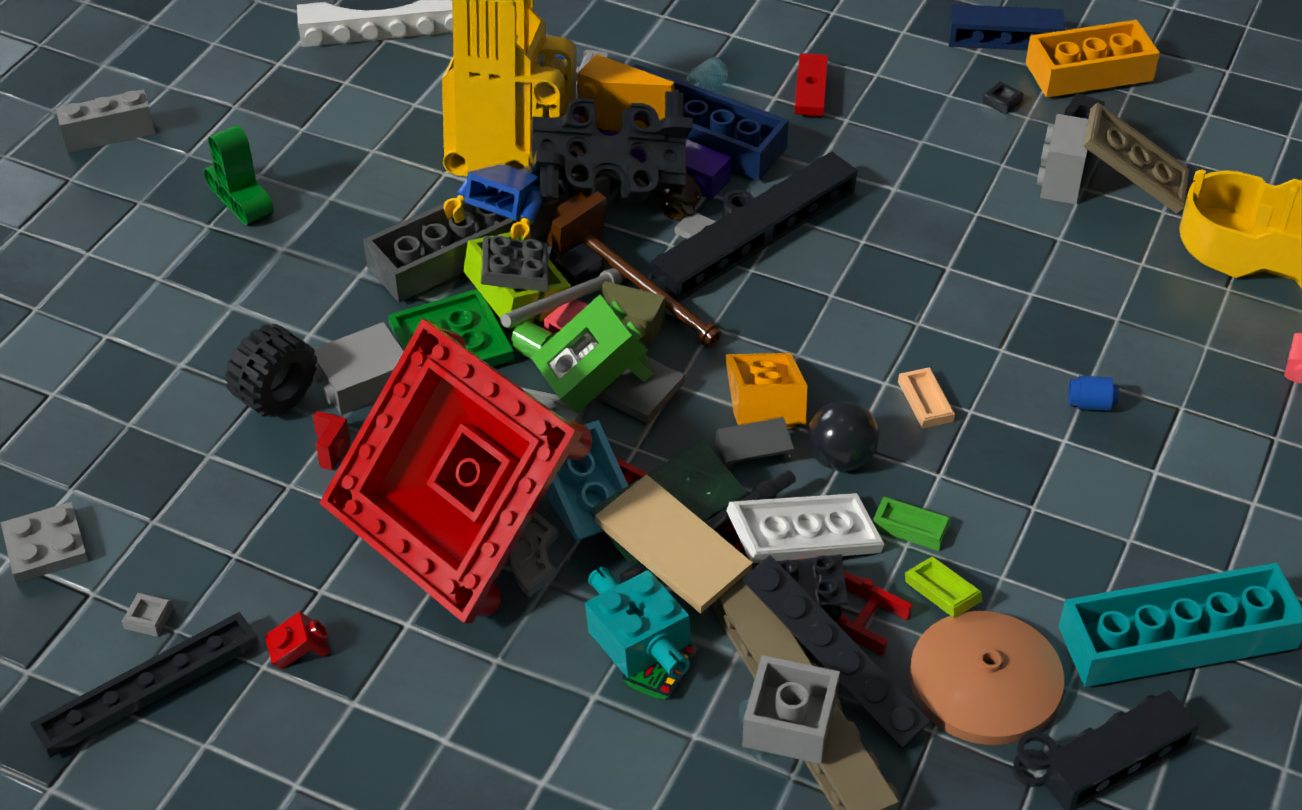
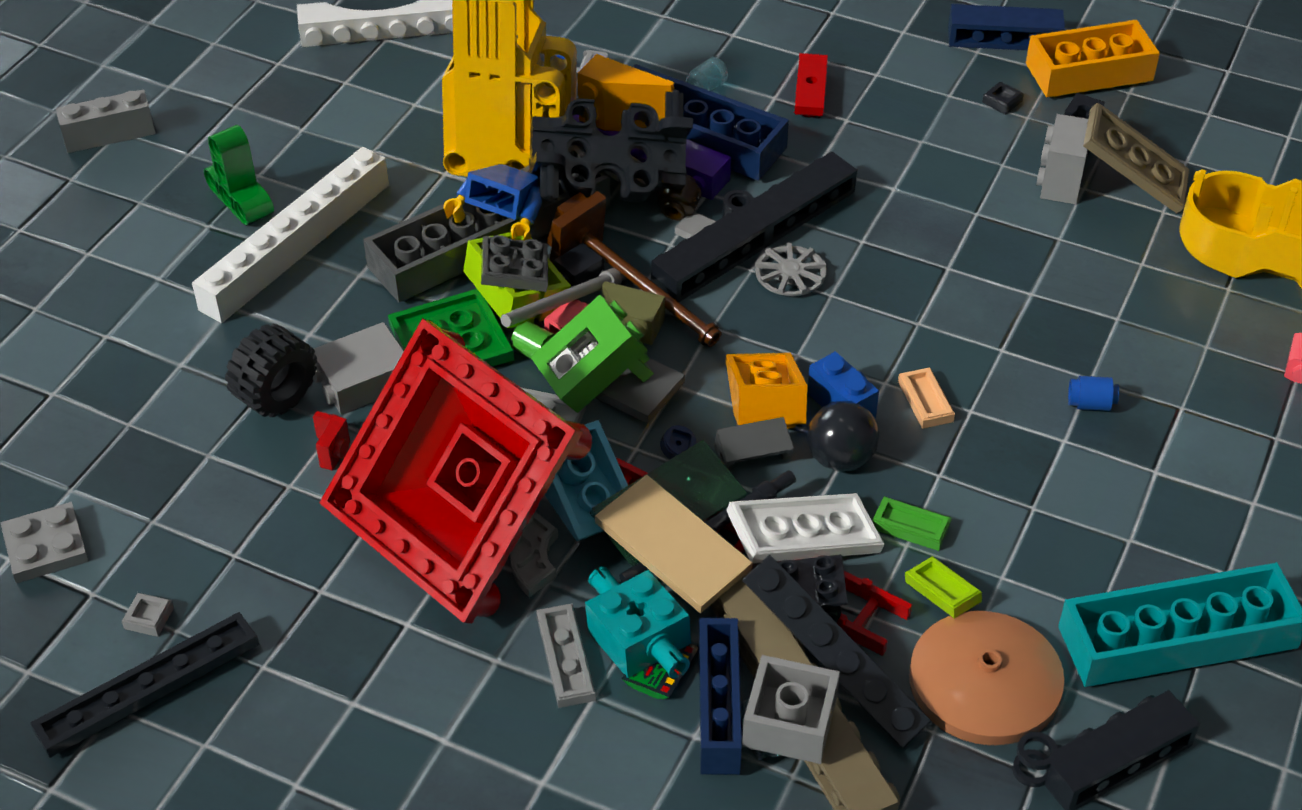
red bracket [265,611,330,670] -> none
none -> white brick [192,146,389,323]
none -> light grey tile [536,603,596,708]
none -> dark blue tile [660,425,697,462]
none -> dark blue brick [699,618,742,775]
none -> light grey wheel [755,243,826,296]
none -> blue brick [807,351,879,419]

